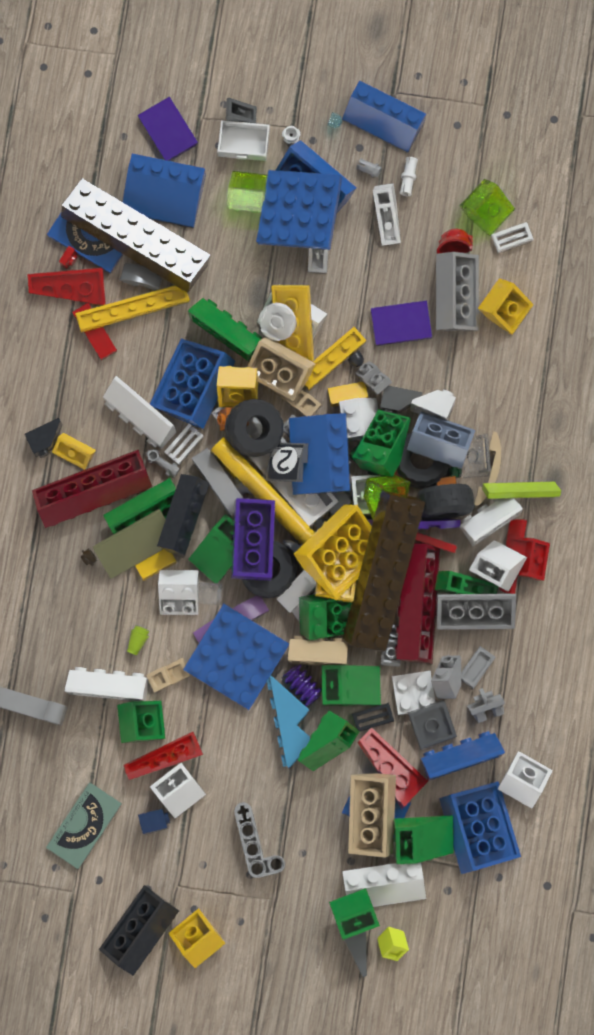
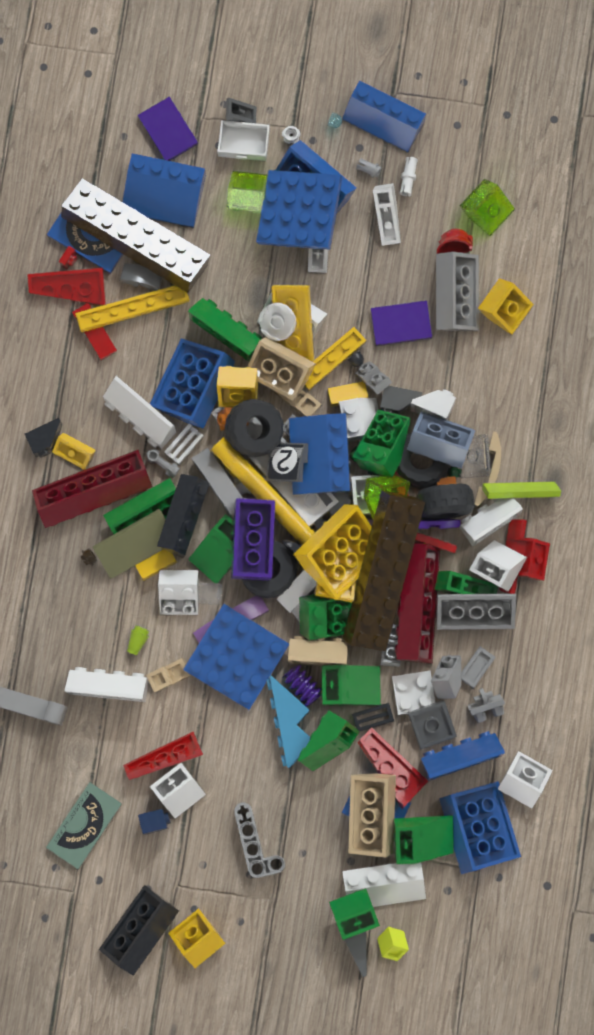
green slope [117,700,166,743] -> none
white tile [491,222,533,253] -> none

